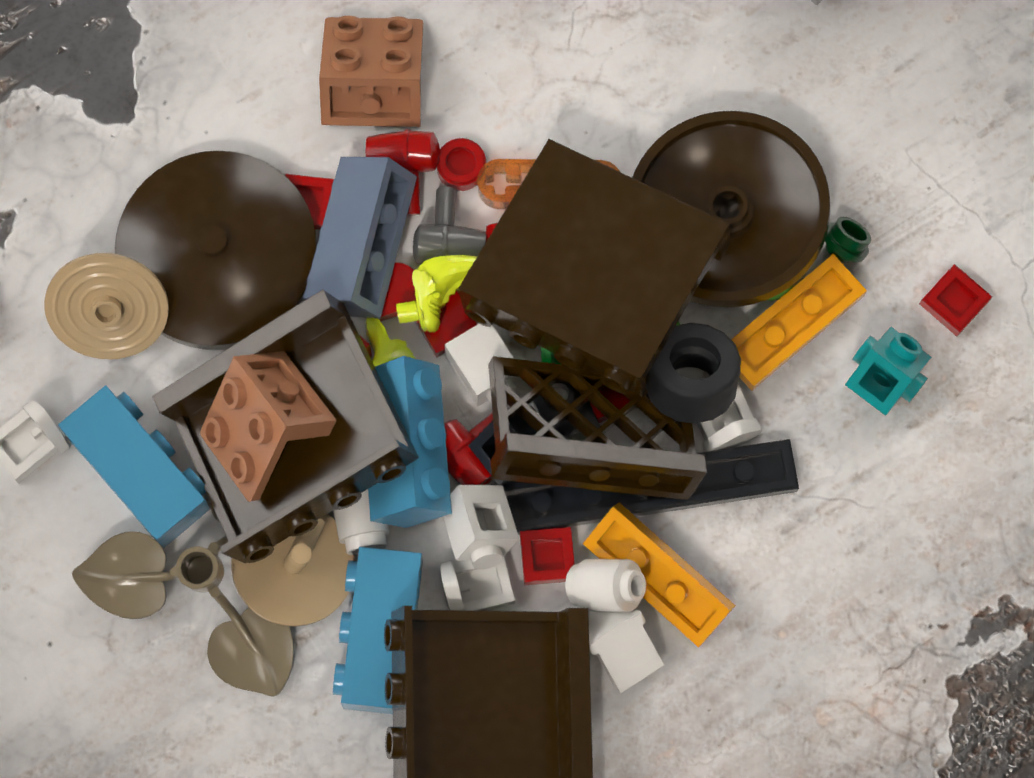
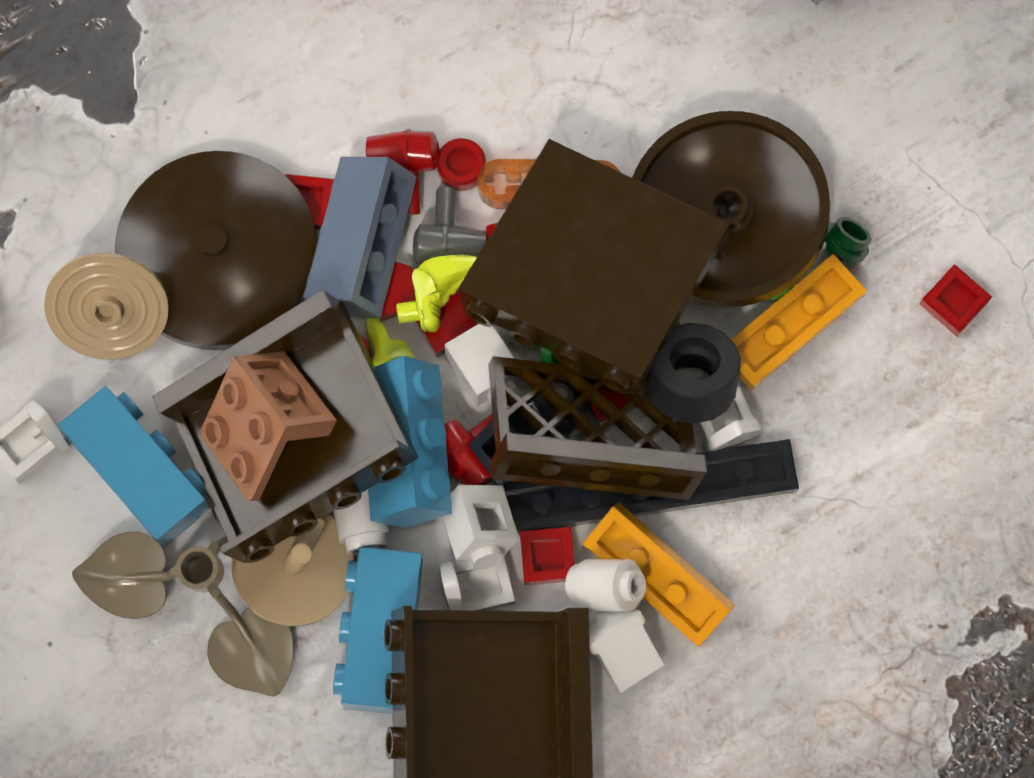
nougat bracket [319,16,423,127] -> none
teal brick [845,327,932,416] -> none

